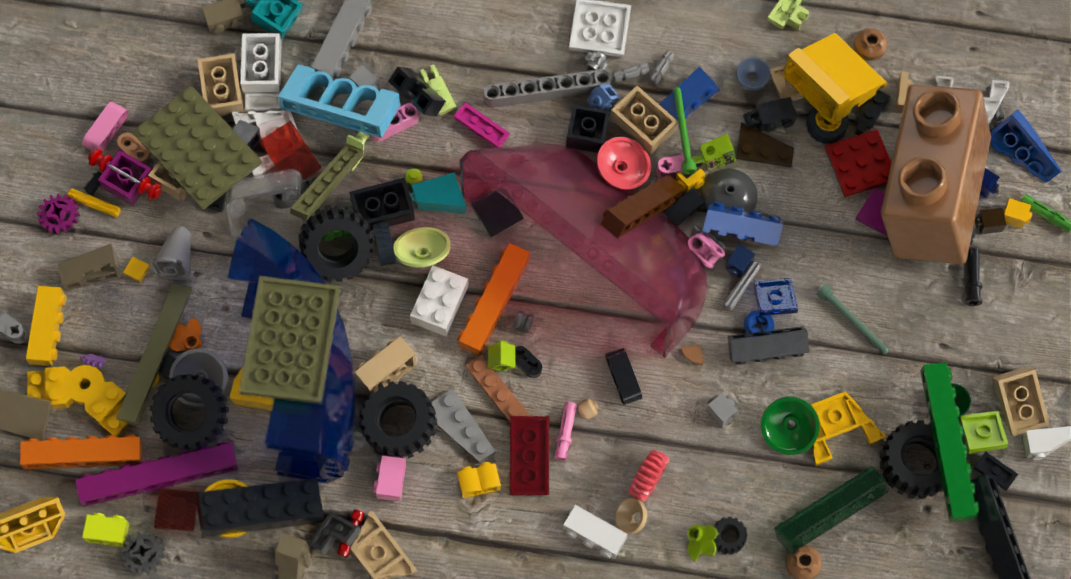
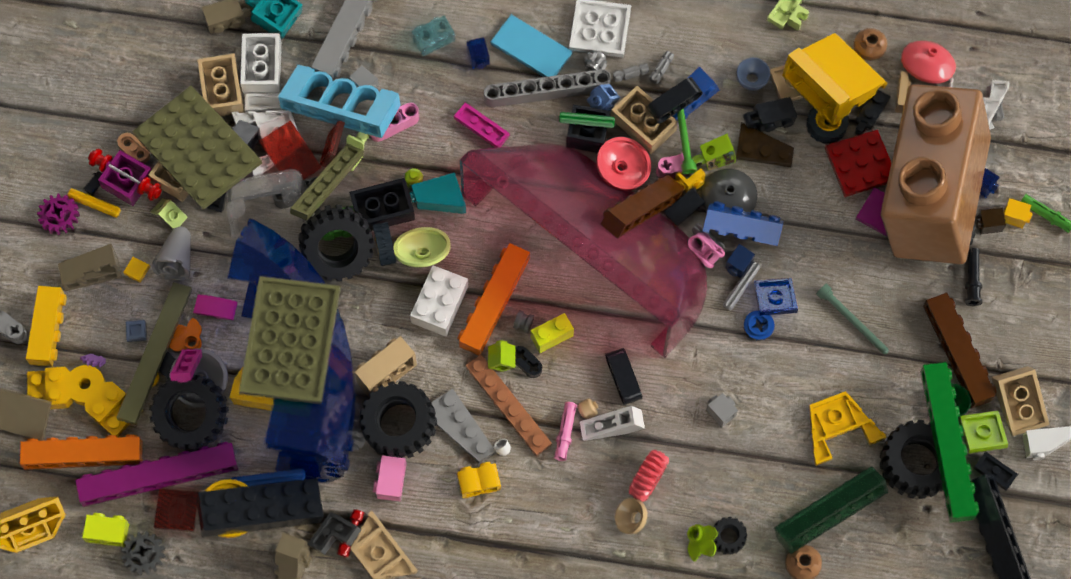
bright pink beam [82,101,129,152] -> none
black arch [388,66,446,116] -> none
yellowish green hinge [419,64,456,116] -> none
black slope [470,186,524,237] -> none
dark red tile [510,416,549,495] -> none
white brick [563,505,627,559] -> none
medium nougat tile [681,345,704,365] -> none
black brick [728,326,809,364] -> none
green dish [761,396,820,455] -> none
blue wedge [990,109,1062,183] -> none
none -> sand blue tile [126,320,147,342]
none -> yellowish green bracket [150,198,188,229]
none -> dark pink plate [170,349,202,383]
none -> dark pink slope [193,294,238,320]
none -> blue axle [231,469,306,486]
none -> clear red tile [319,120,345,168]
none -> clear light blue brick [412,15,455,56]
none -> clear blue brick [466,37,490,69]
none -> medium azure tile [491,14,572,77]
none -> white hinge [493,439,511,456]
none -> neon yellow brick [531,313,574,353]
none -> green axle [559,112,615,128]
none -> white slope [580,406,645,441]
none -> black beam [647,77,703,123]
none -> coral dish [901,41,956,84]
none -> reddish brown brick [923,293,997,409]

